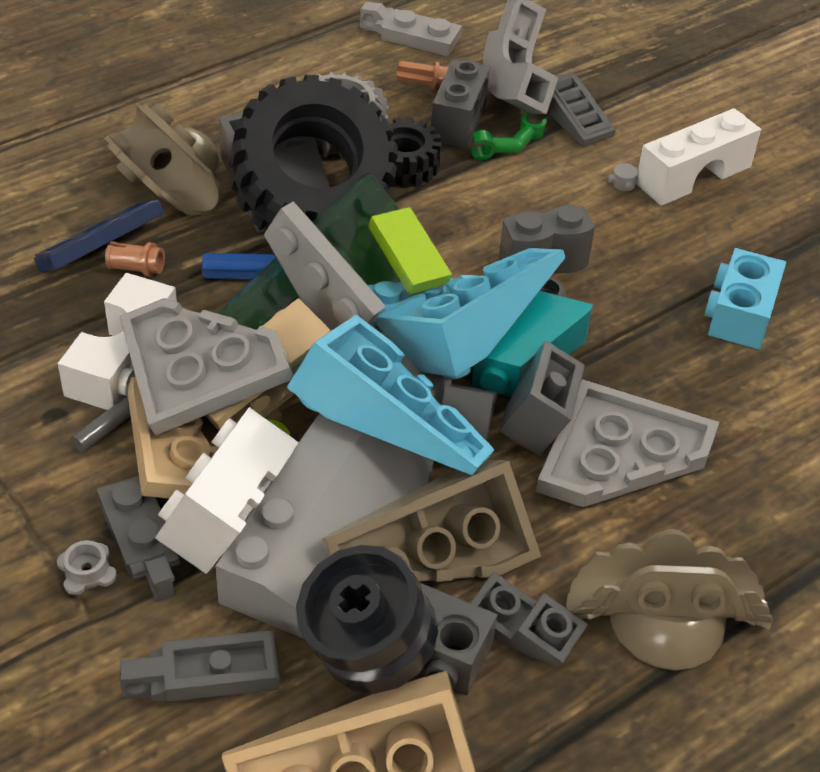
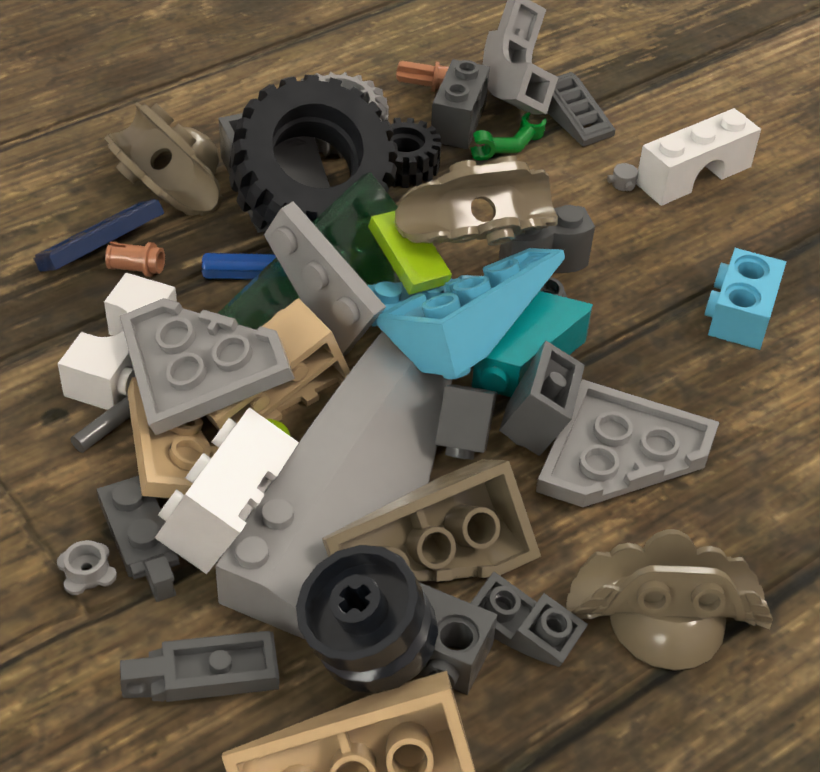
medium azure wedge [287,315,494,475] -> none
light grey hinge [360,2,462,56] -> none
none -> dark tan piece [395,156,558,246]

